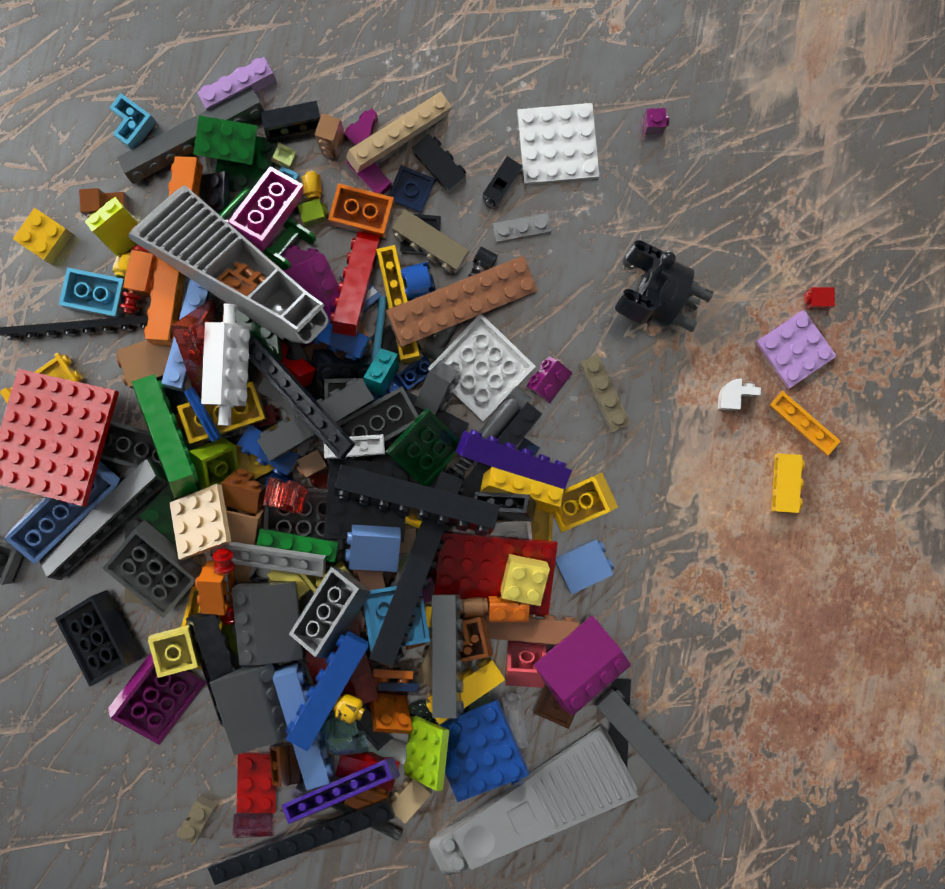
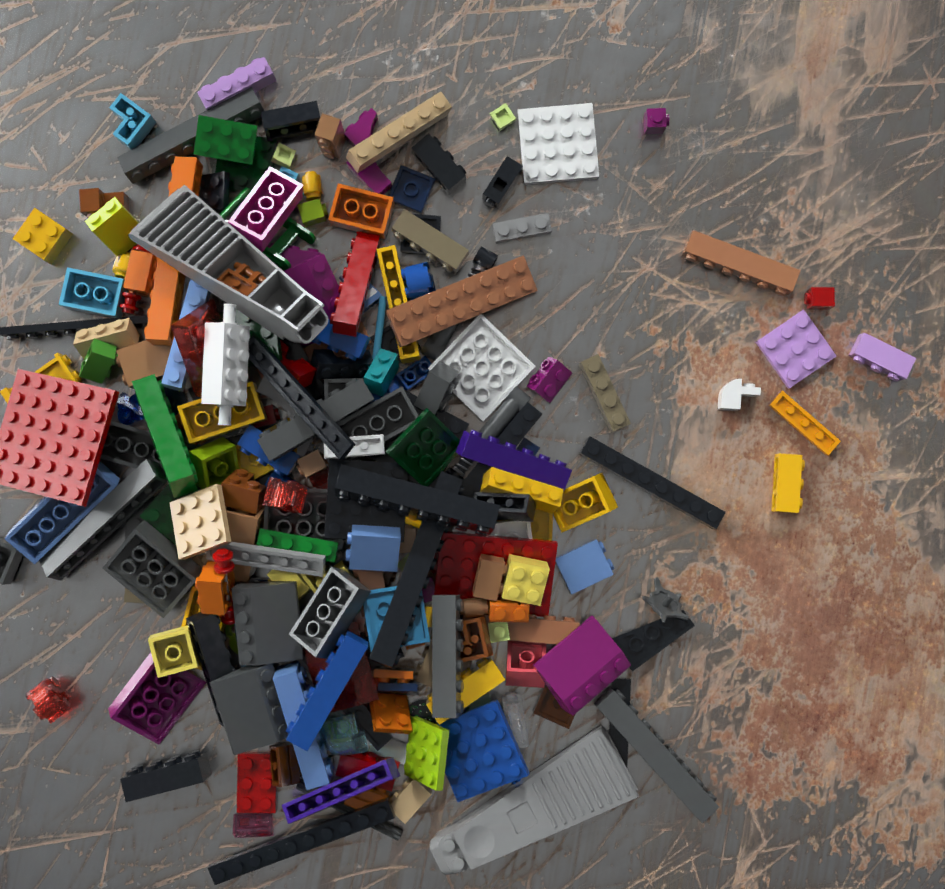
black slope [55,590,142,687] -> none
dark tan piece [176,795,218,845] -> none
blue axle [184,387,221,442] -> none
yellow head [333,694,365,724] -> none
black piece [614,240,714,332] -> none
none -> clear red brick [26,676,72,723]
none -> tan arch [73,318,140,359]
none -> bright green brick [79,338,118,384]
none -> clear blue plate [117,392,144,425]
none -> black brick [120,750,212,802]
none -> medium nougat brick [472,554,508,601]
none -> yellowish green plate [488,622,510,643]
none -> yellowish green plate [490,103,516,131]
none -> black brick [579,436,726,529]
none -> black wing [612,610,695,671]
none -> dark grey piece [642,577,689,623]
none -> nougat brick [682,230,801,296]
none -> lavender brick [849,333,916,382]

